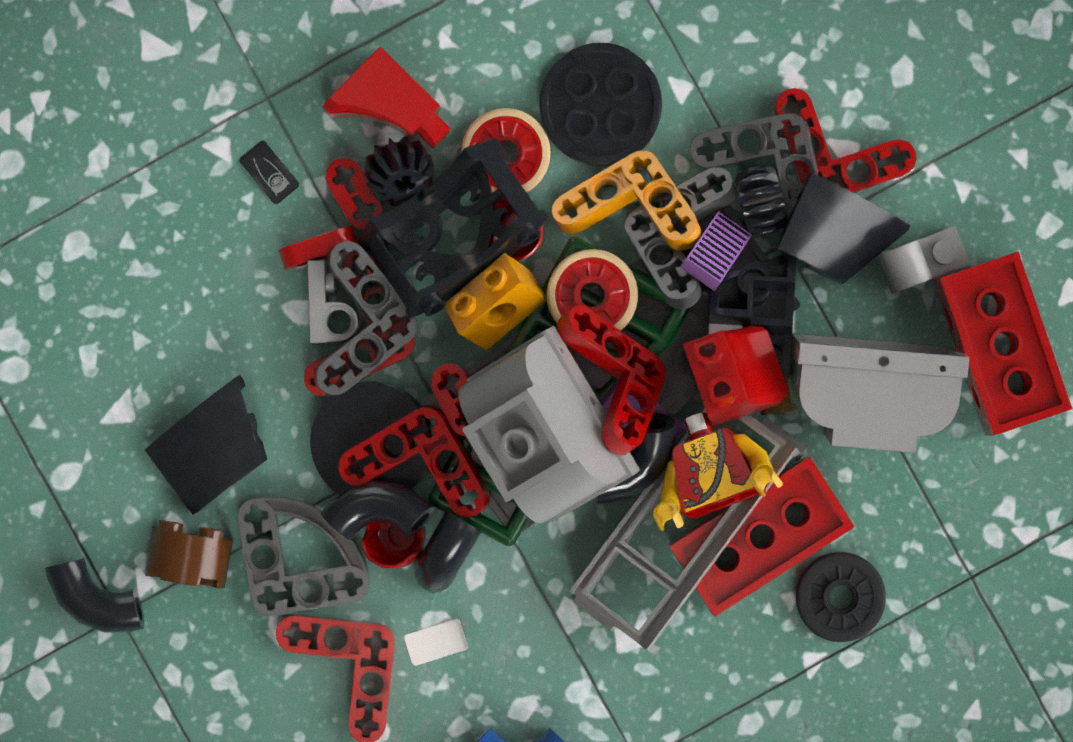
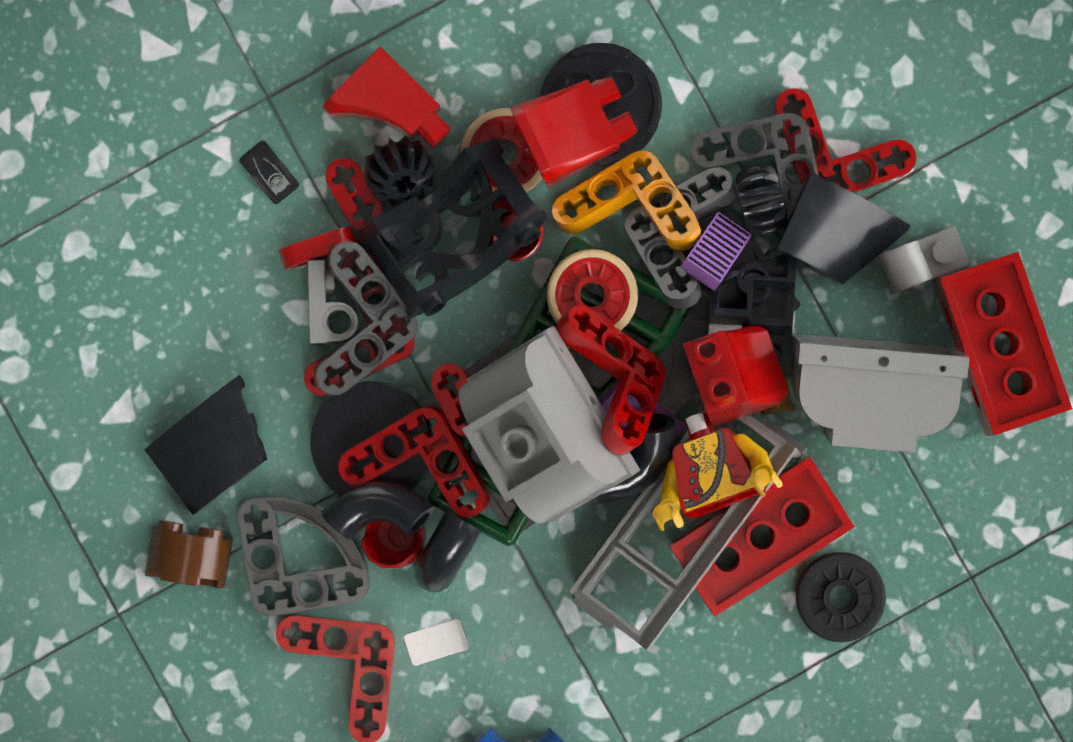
black cylinder [45,558,144,633] -> none
light orange brick [445,253,547,351] -> none
none -> red hips [510,77,637,189]

